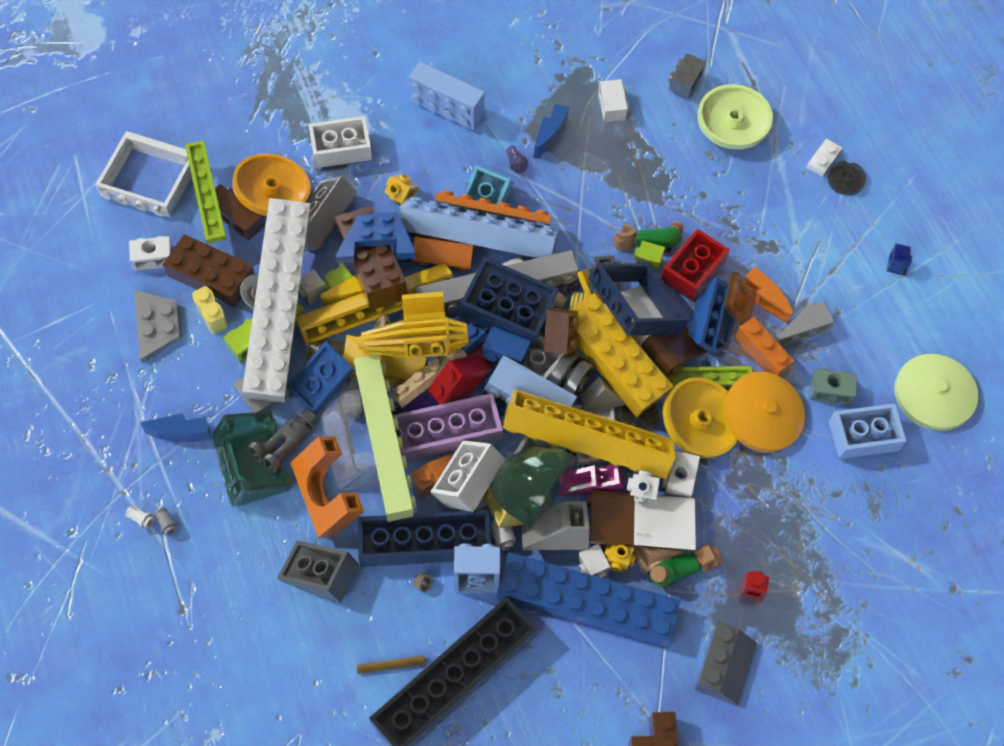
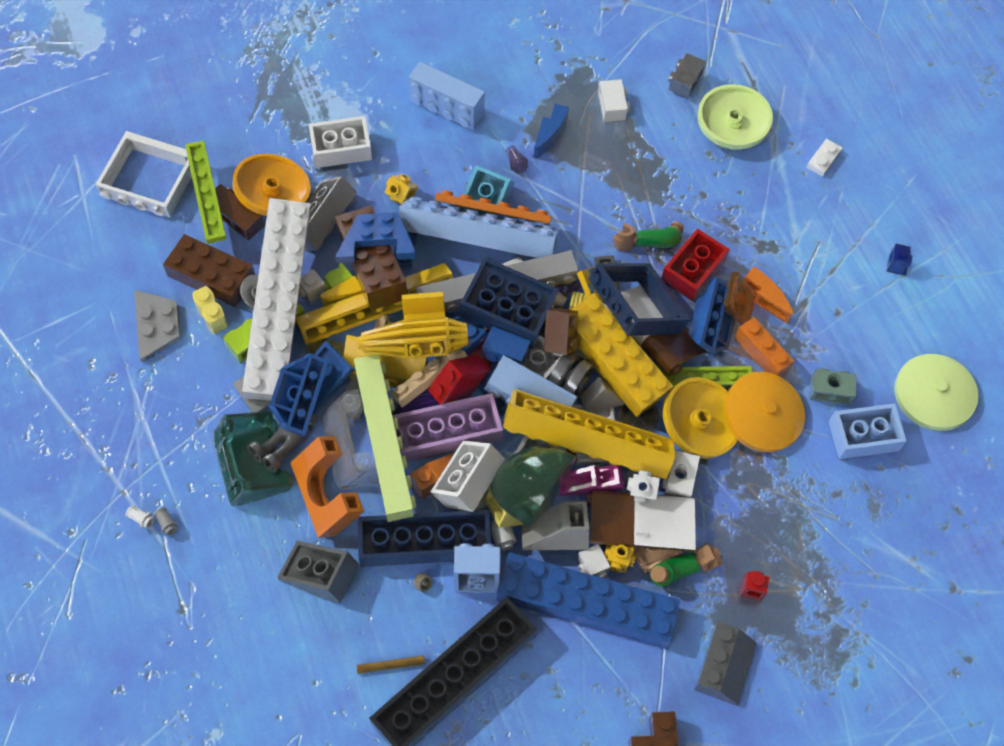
white brick [129,236,173,271] -> none
blue slope [141,413,211,442] -> none
orange slope [412,233,476,270] -> none
lime brick [633,241,665,273] -> none
light grey slope [776,302,834,346] -> none
clear smoke tile [827,161,866,196] -> none
none -> blue wedge [269,353,329,437]

